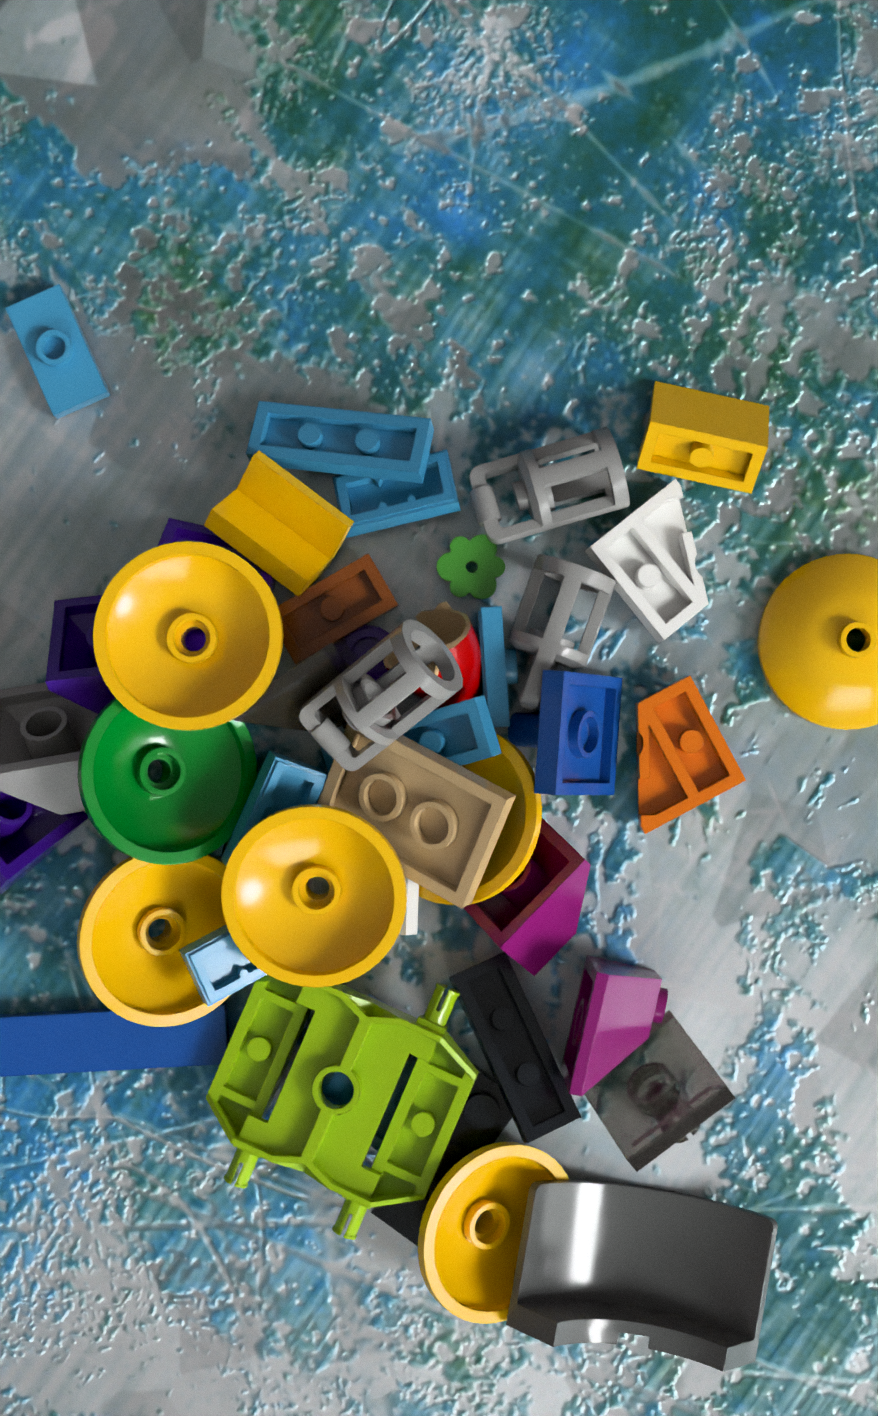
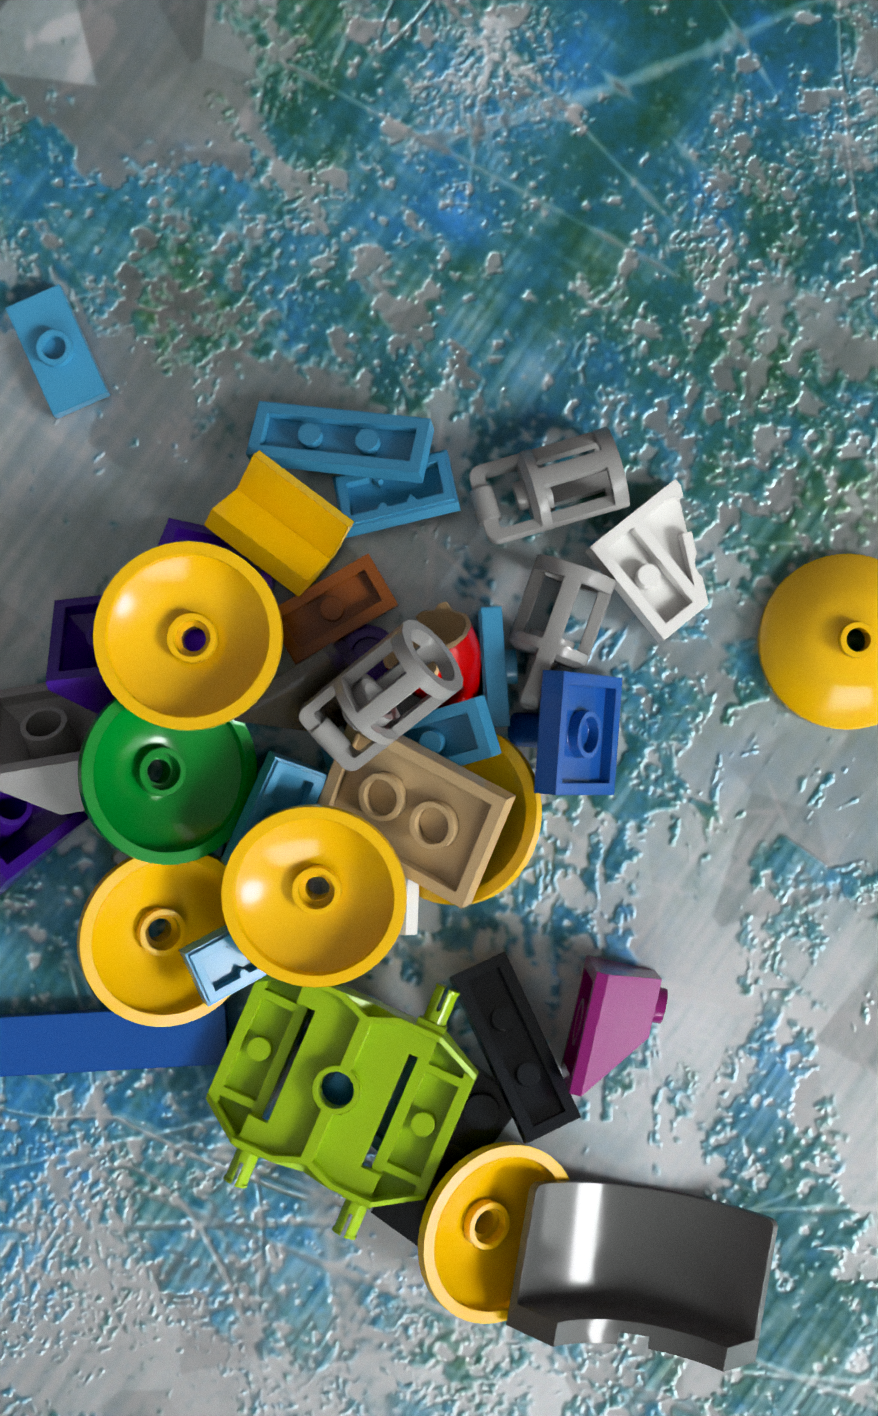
bright green plant [437,534,505,600] -> none
magenta slope [464,818,591,976] -> none
clear smoke tile [584,1010,735,1172] -> none
orange wing [635,675,746,834] -> none
yellow panel [636,381,769,494] -> none

